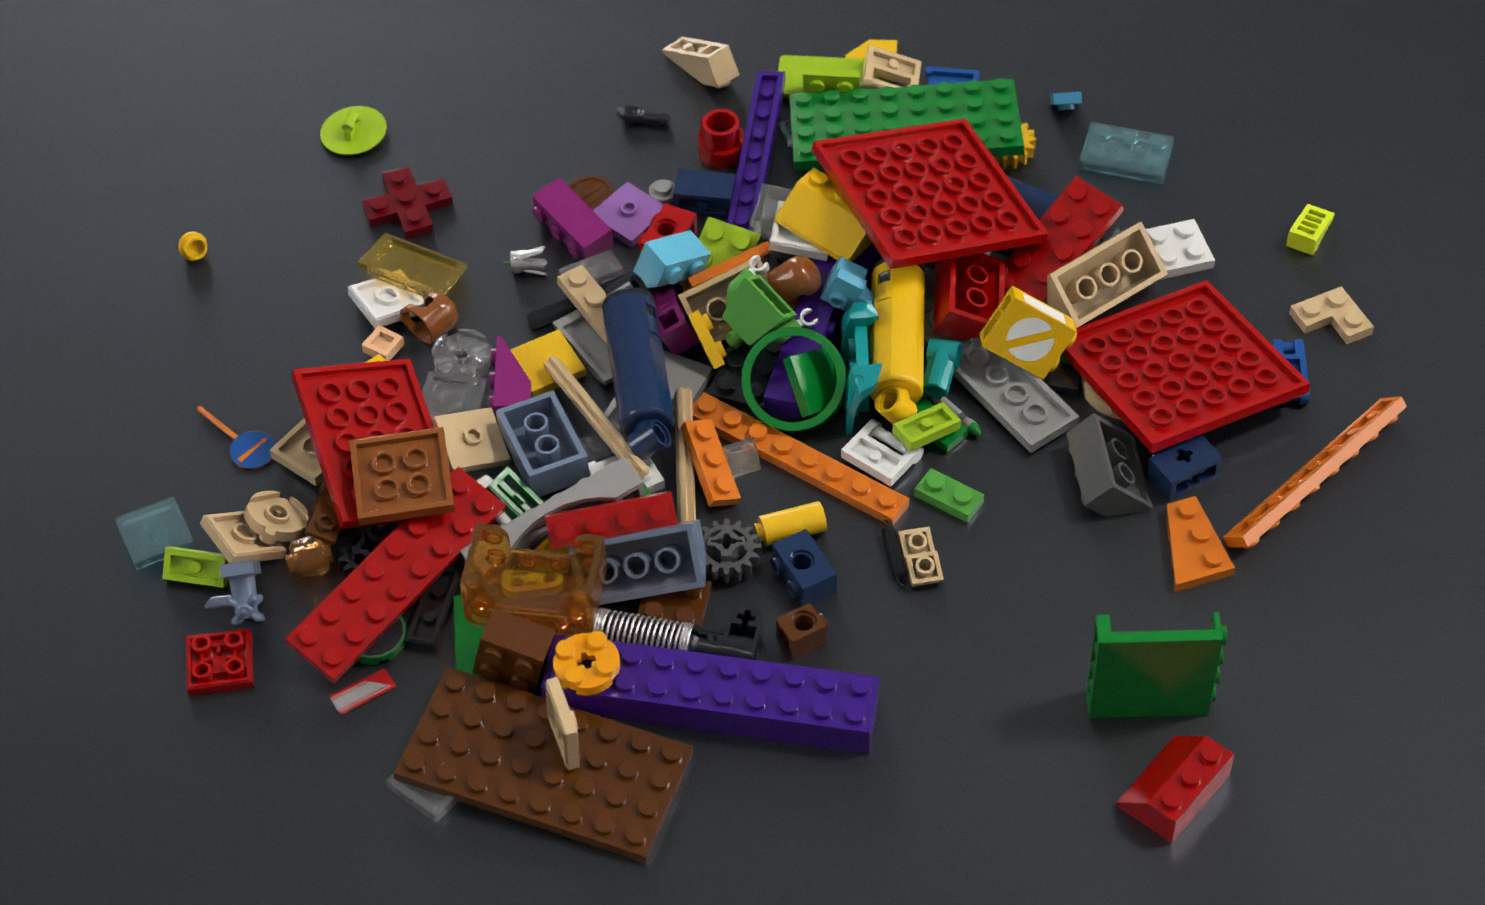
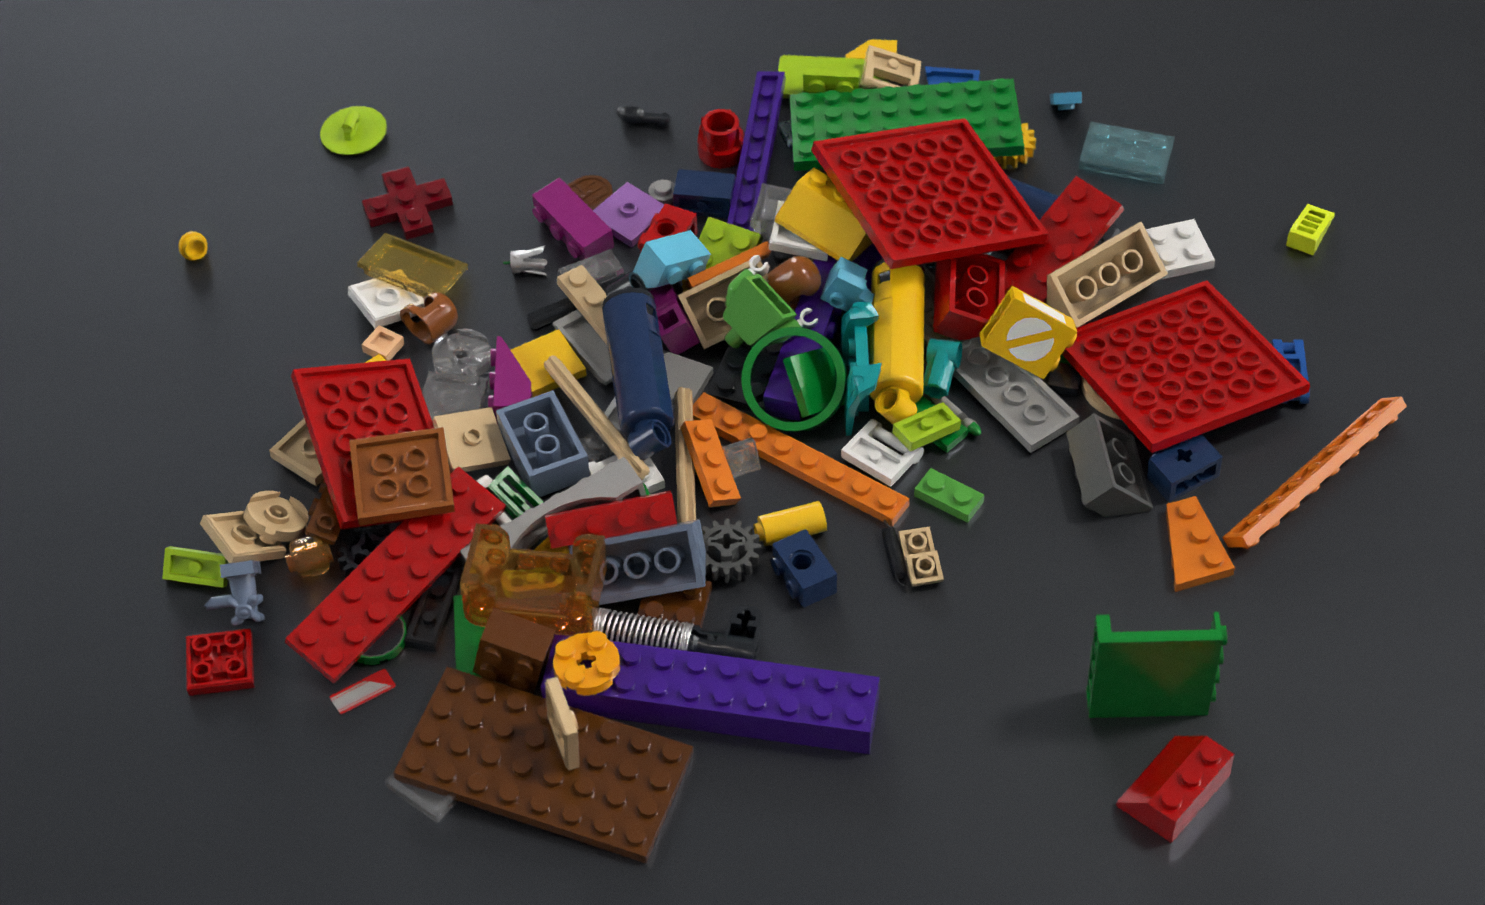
clear light blue plate [114,496,196,570] -> none
blue piece [197,406,275,470] -> none
tan slope [662,37,739,88] -> none
yellow plate [687,309,727,370] -> none
reddish brown brick [776,603,829,661] -> none
tan plate [1289,286,1374,344] -> none

